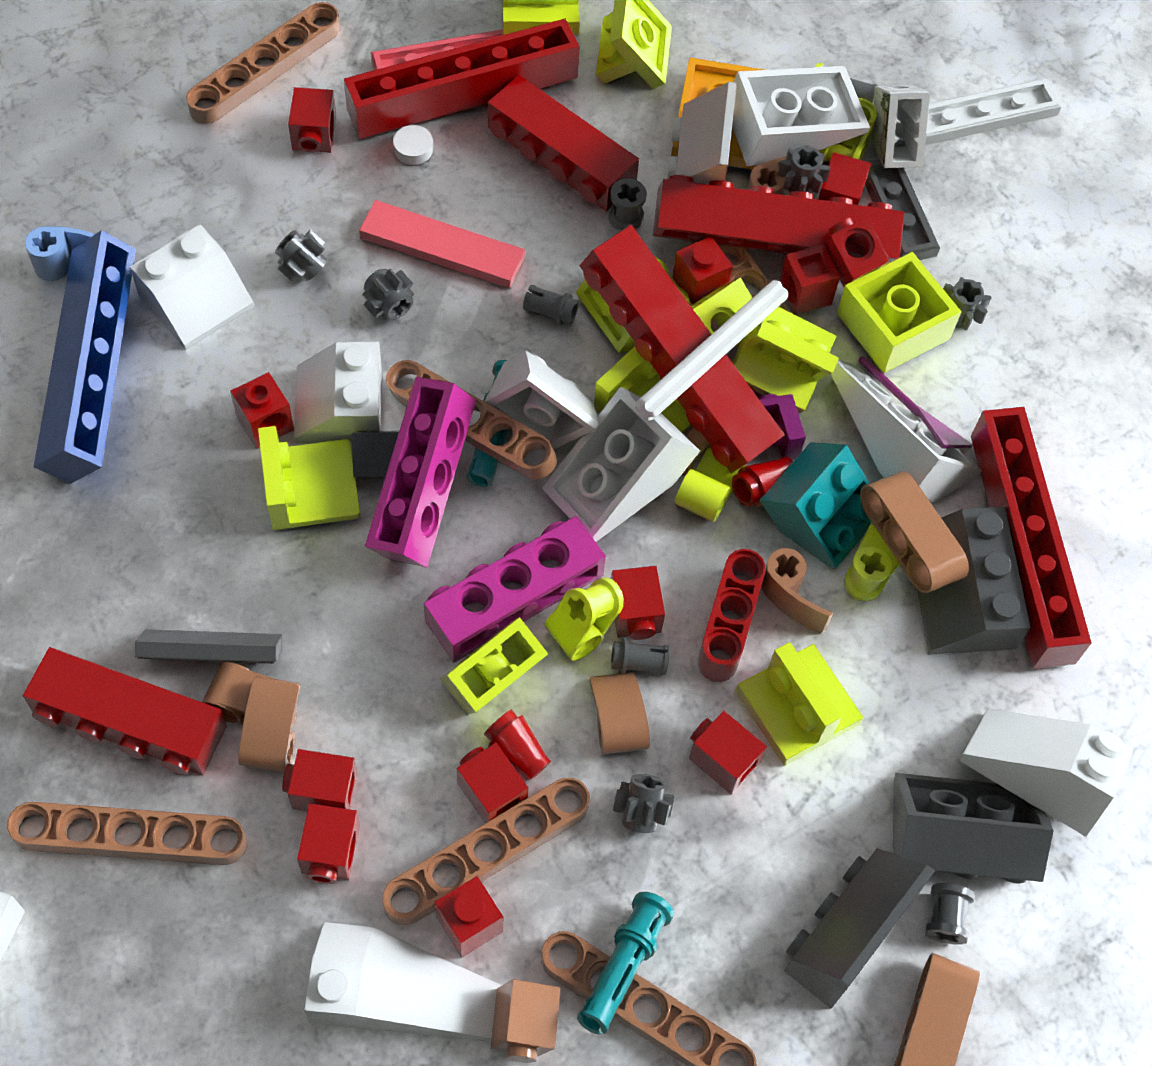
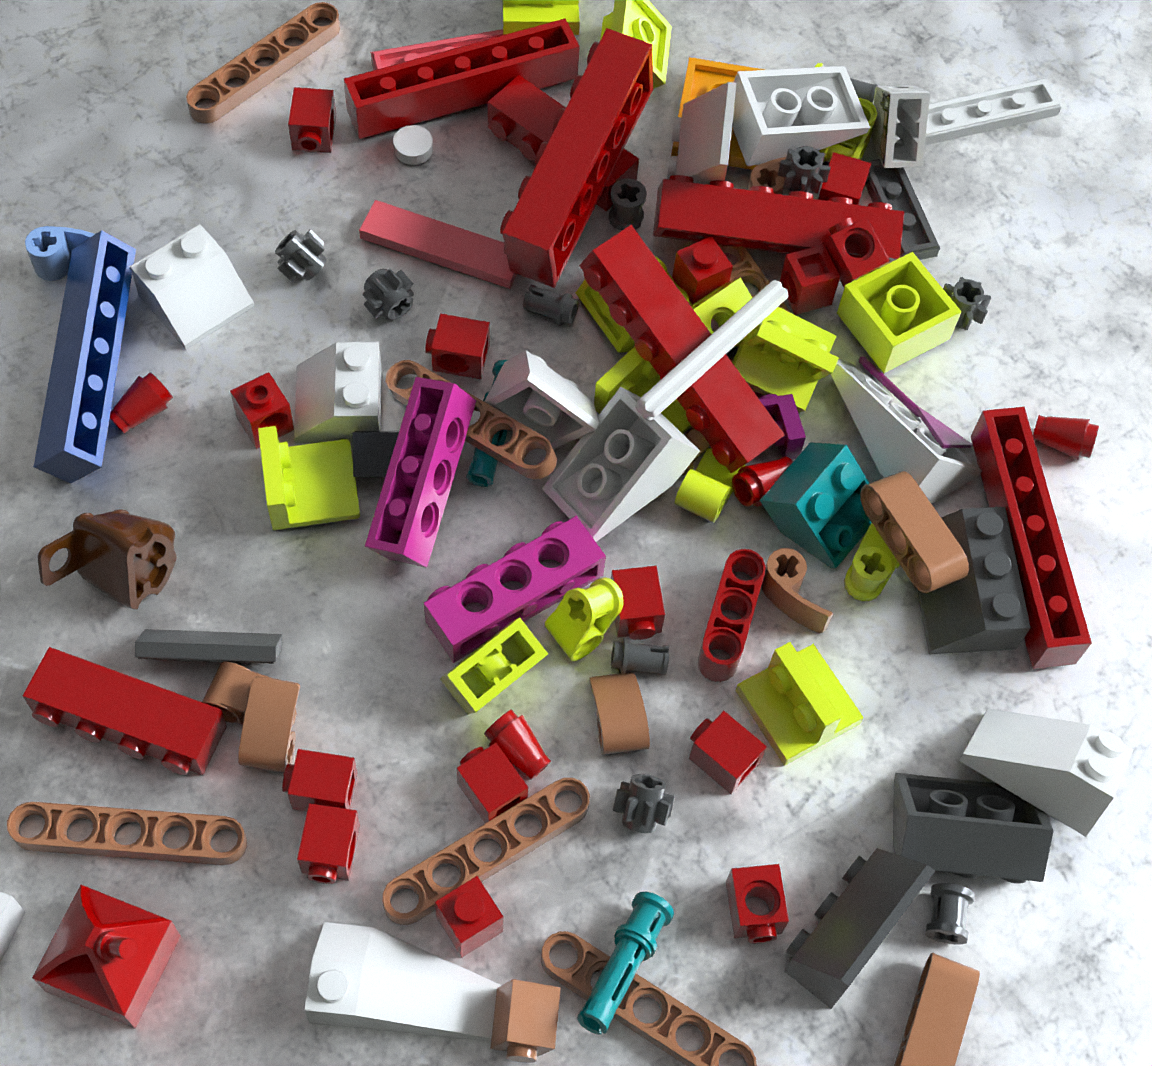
none -> red piece [32,885,181,1029]
none -> reddish brown piece [38,509,177,610]
none -> red cone [110,372,173,434]
none -> red brick [425,313,490,380]
none -> red brick [500,28,653,288]
none -> red brick [726,864,789,944]
none -> red cone [1033,415,1099,460]

